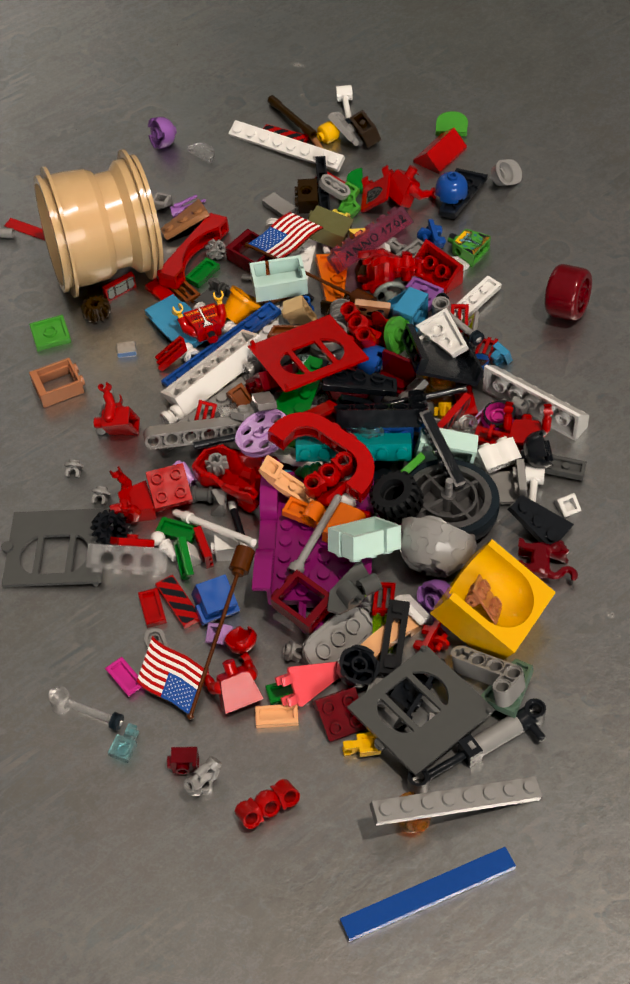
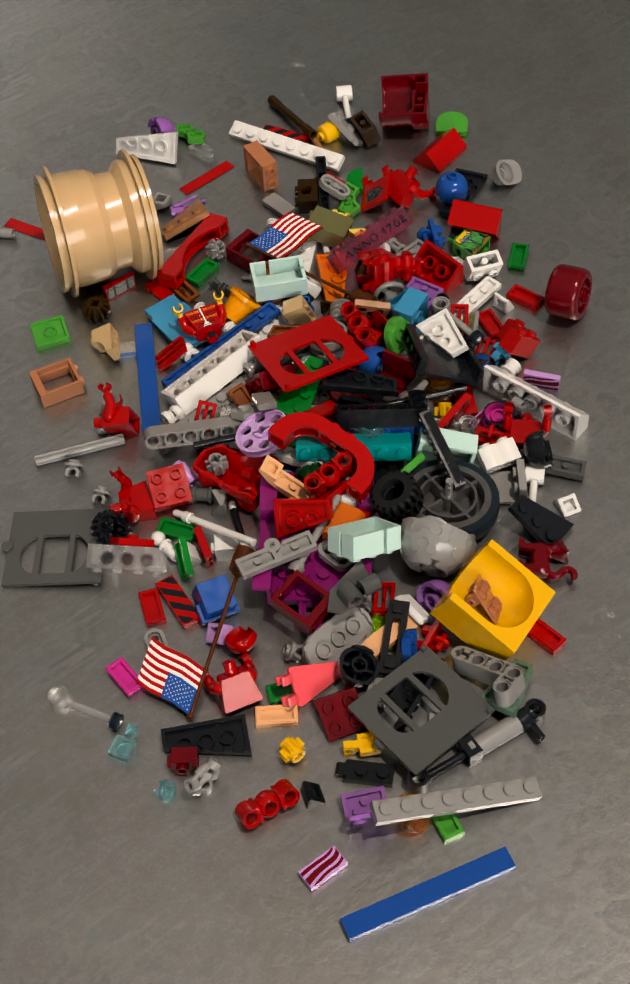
none -> light grey axle [34,434,125,466]
none -> tan arch [90,323,120,361]
none -> white wing [116,131,178,164]
none -> blue tile [134,323,161,432]
none -> clear light blue plate [153,779,177,802]
none -> black wing [160,714,252,755]
none -> bright green tile [176,124,206,144]
none -> red sticker [179,161,234,195]
none -> light grey hinge [235,530,318,580]
none -> nougat window [243,140,278,192]
none -> red wing [273,498,334,539]
none -> yellow gear [279,737,305,763]
none -> tile [298,846,348,892]
none -> black slope [300,781,325,810]
none -> white slope [306,276,322,299]
none -> light grey plate [318,540,353,572]
none -> black hinge [335,759,395,788]
none -> medium lavender bracket [340,785,387,825]
none -> dark red piece [379,73,430,129]
none -> blue tile [401,628,418,662]
none -> bright green tile [430,814,465,844]
none -> red slope [447,199,503,239]
none -> white brick [462,249,503,282]
none -> red tile [479,308,503,340]
none -> white slope [493,292,514,314]
none -> red brick [496,318,541,359]
none -> white wheel [500,358,522,376]
none -> red tile [506,284,545,312]
none -> green tile [507,243,530,271]
none -> lavender tile [523,369,561,392]
none -> red tile [527,618,567,656]

